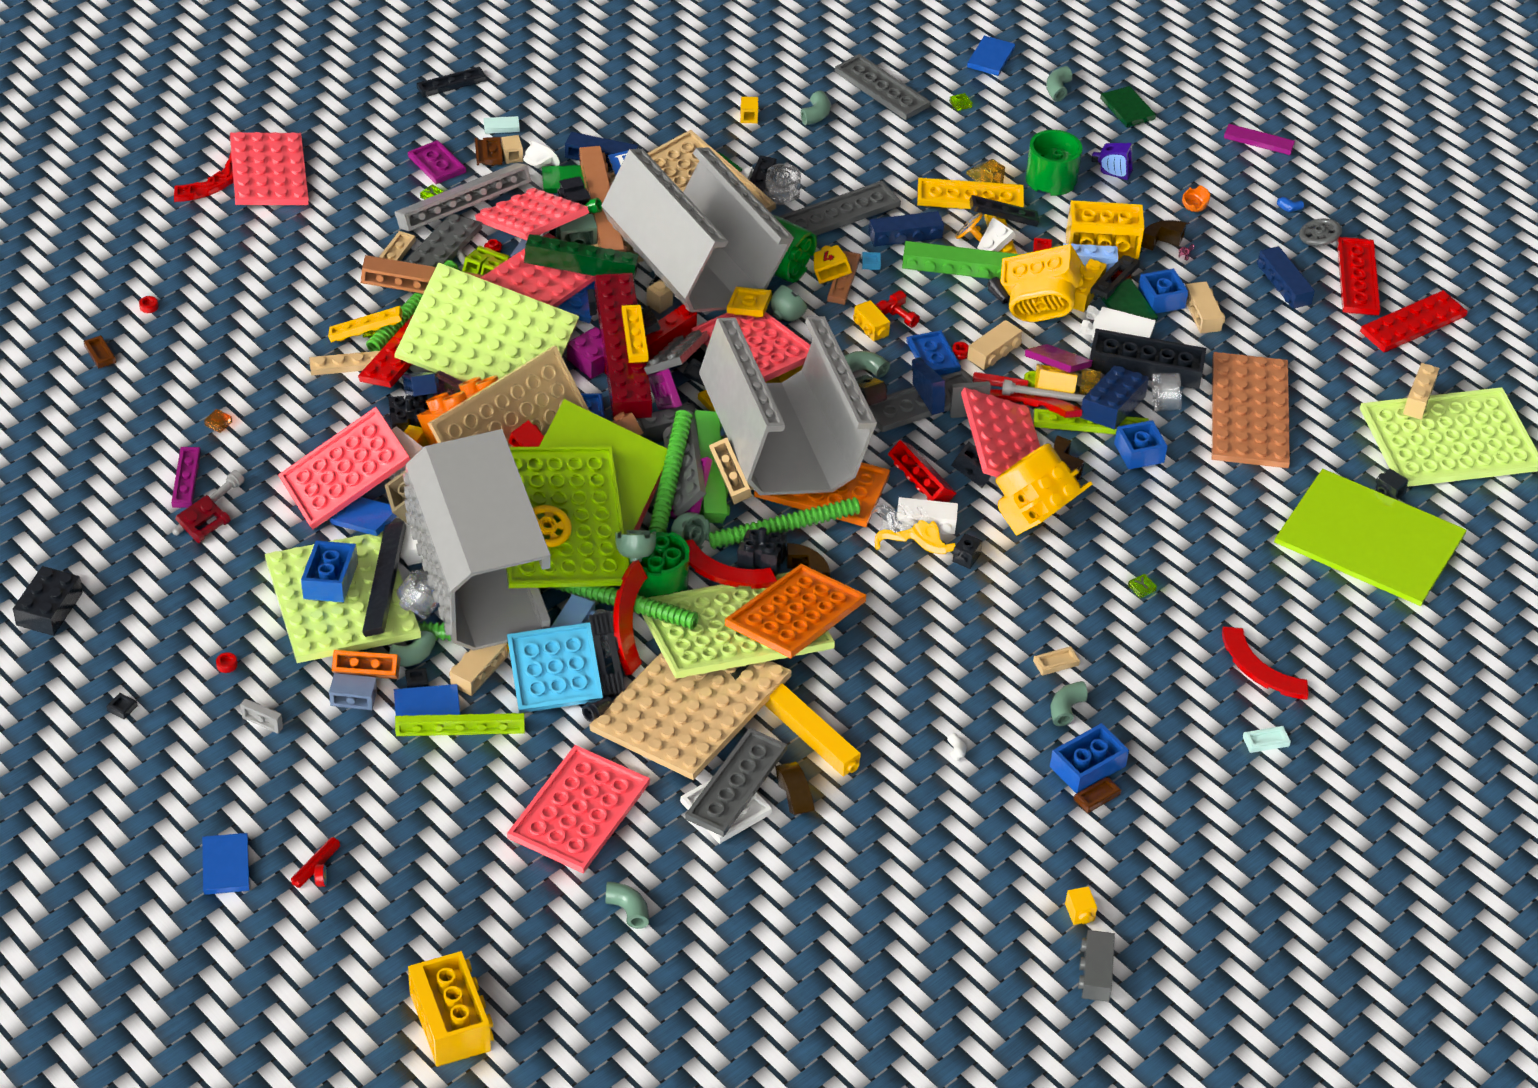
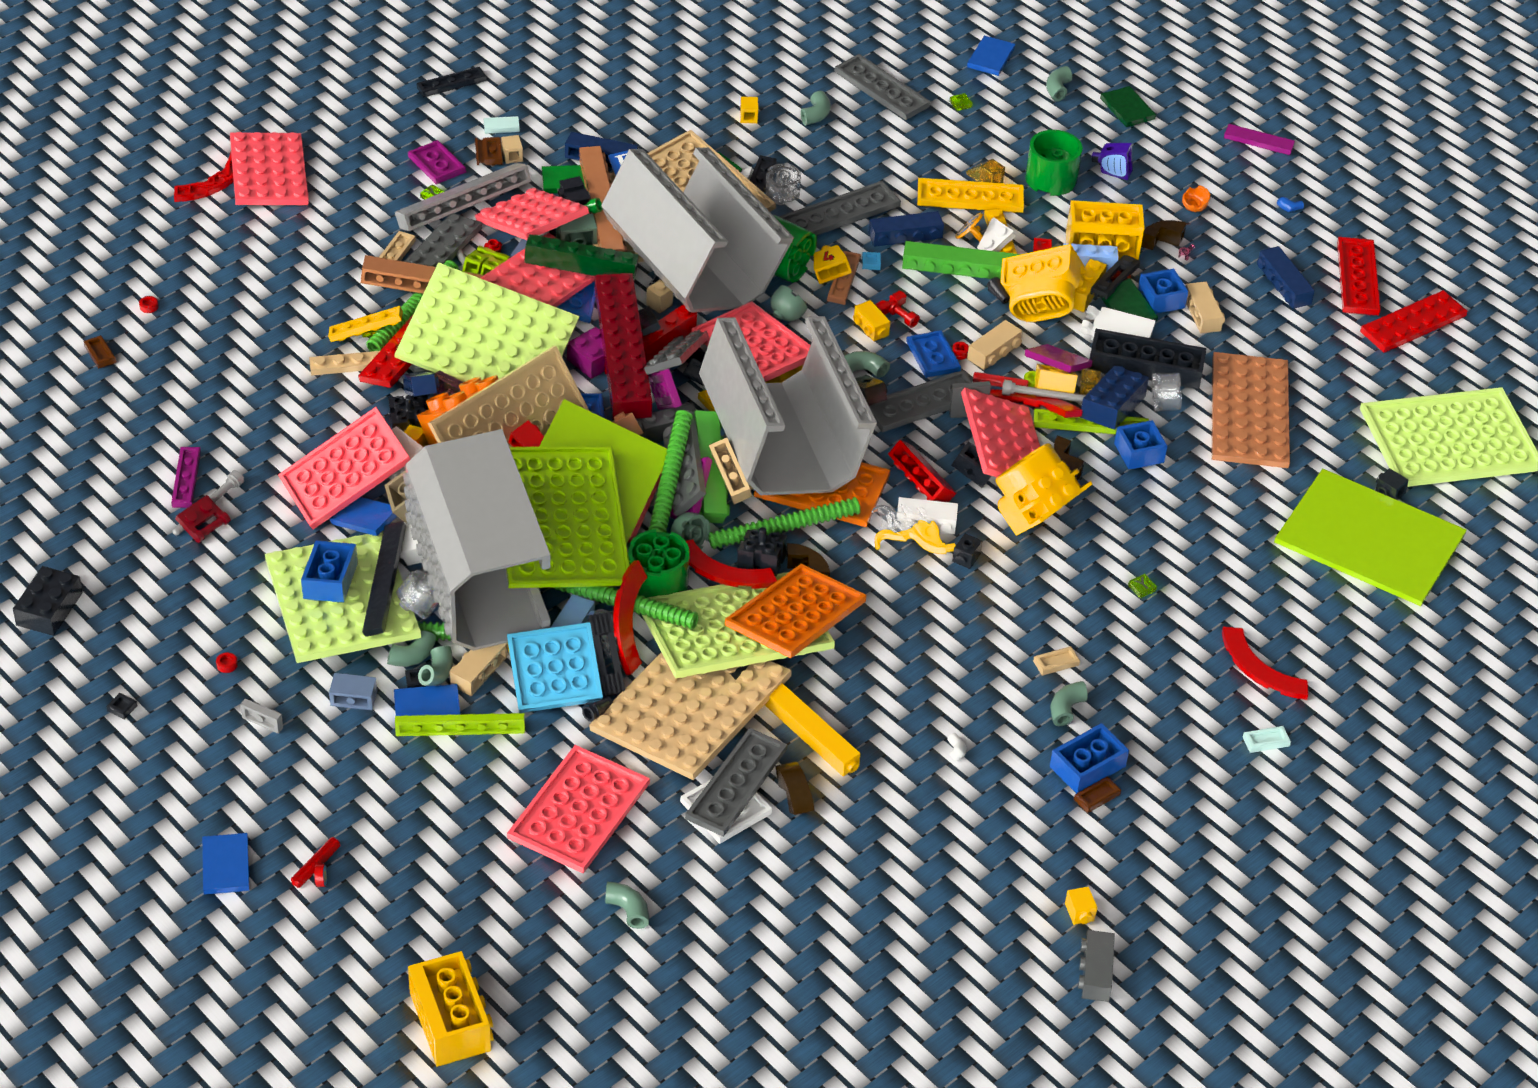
clear orange plate [204,409,232,433] -> none
orange brick [332,650,401,679] -> none
white piece [523,140,560,169] -> none
yellow plate [533,505,572,547] -> none
black tile [587,289,597,316] -> none
sand green cylinder [615,530,656,562] -> none
yellow plate [622,305,648,363] -> none
yellow plate [727,286,772,317] -> none
dark blue piece [912,357,945,415] -> none
black tile [969,195,1039,227] -> none
dark grey plate [1299,218,1342,246] -> none
tan brick [1403,363,1440,420] -> none
none -> sand green cylinder [418,646,453,686]

